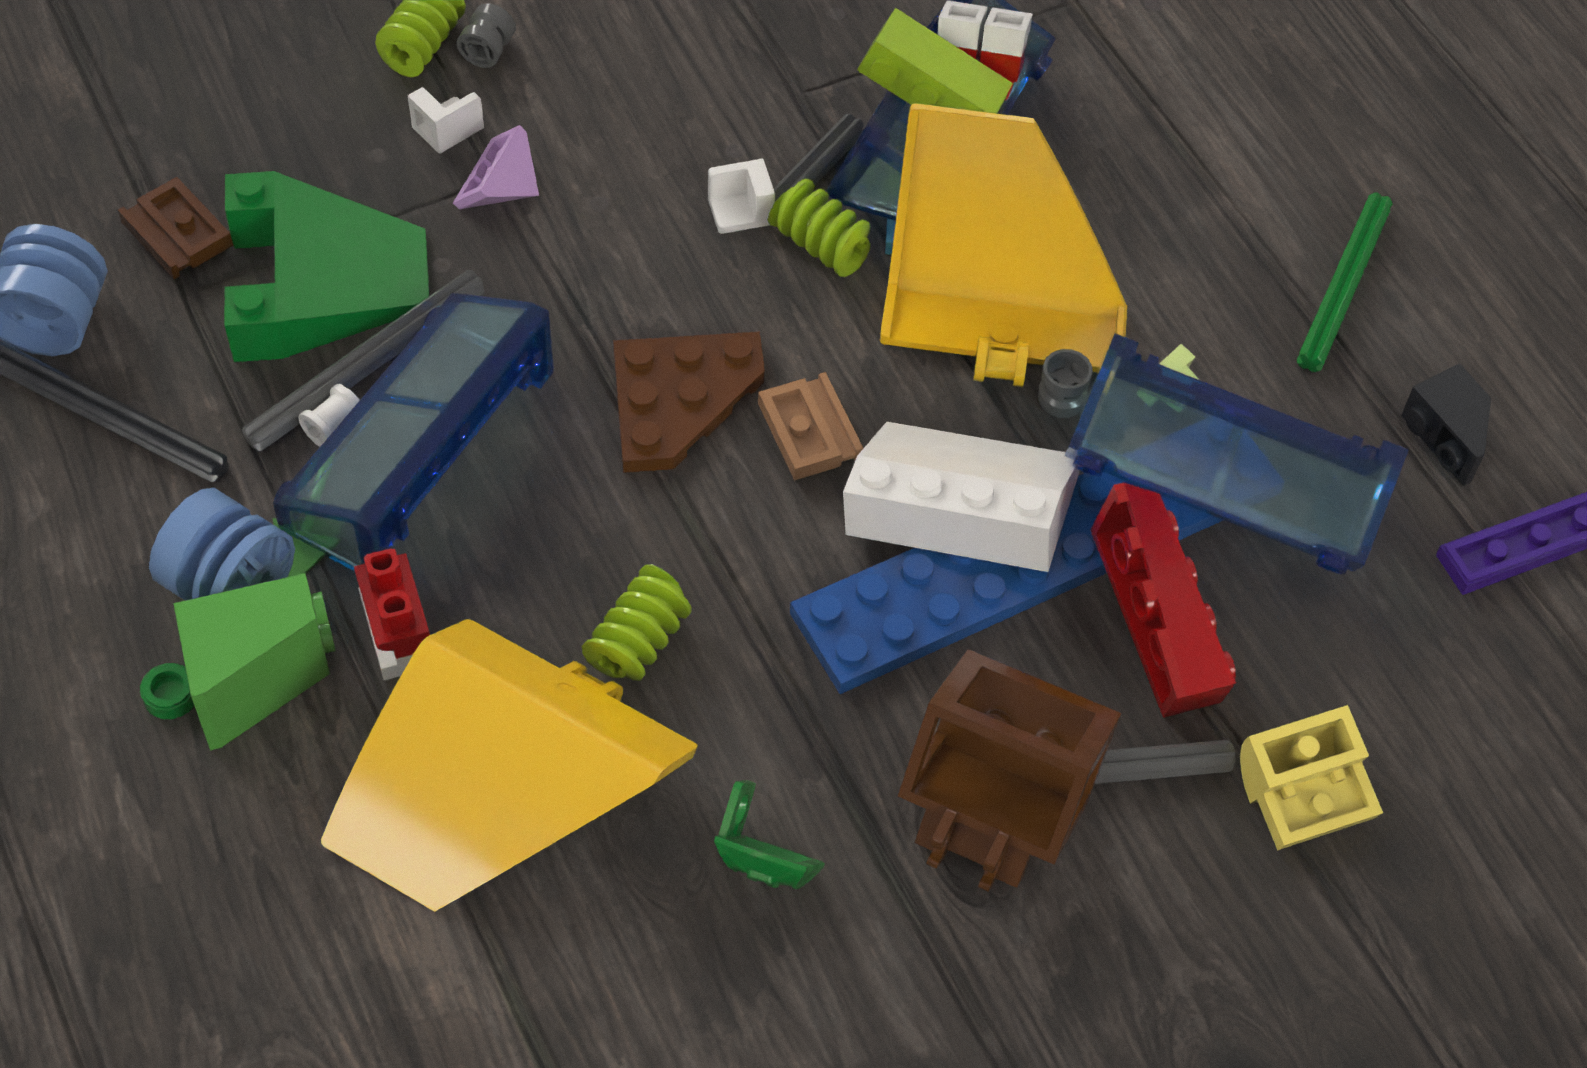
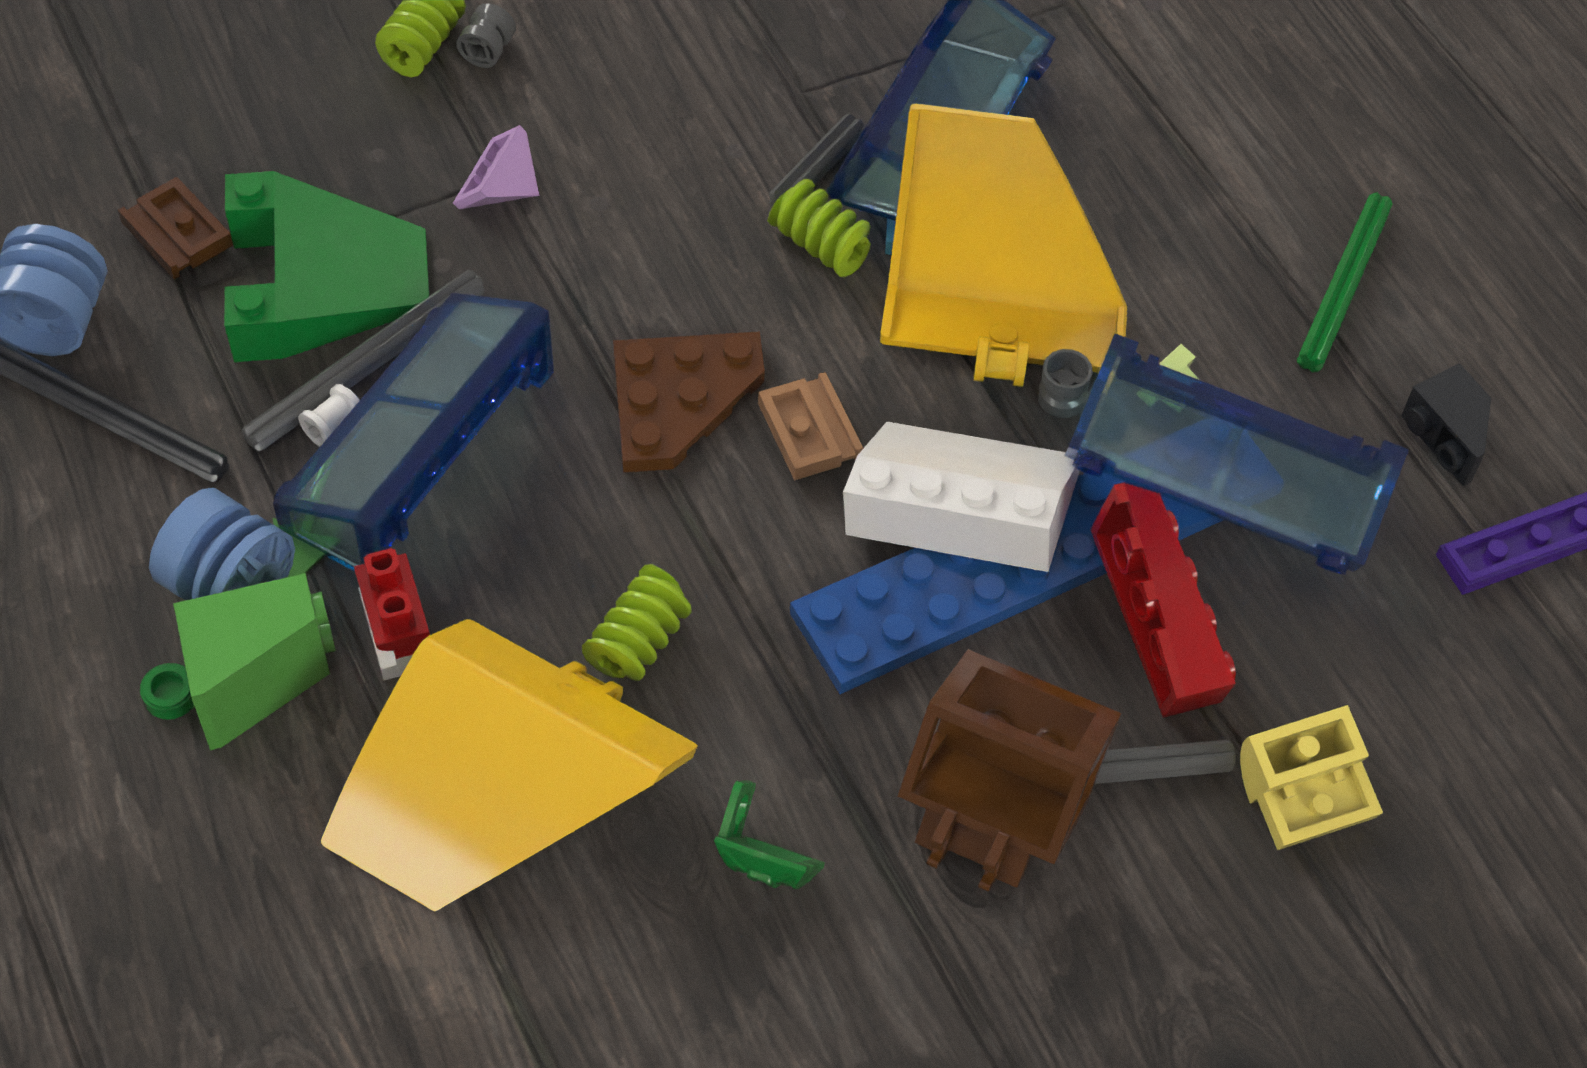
white panel [408,87,484,154] -> none
white panel [708,159,775,234] -> none
lime brick [857,8,1013,114] -> none
white hips [938,0,1033,101] -> none

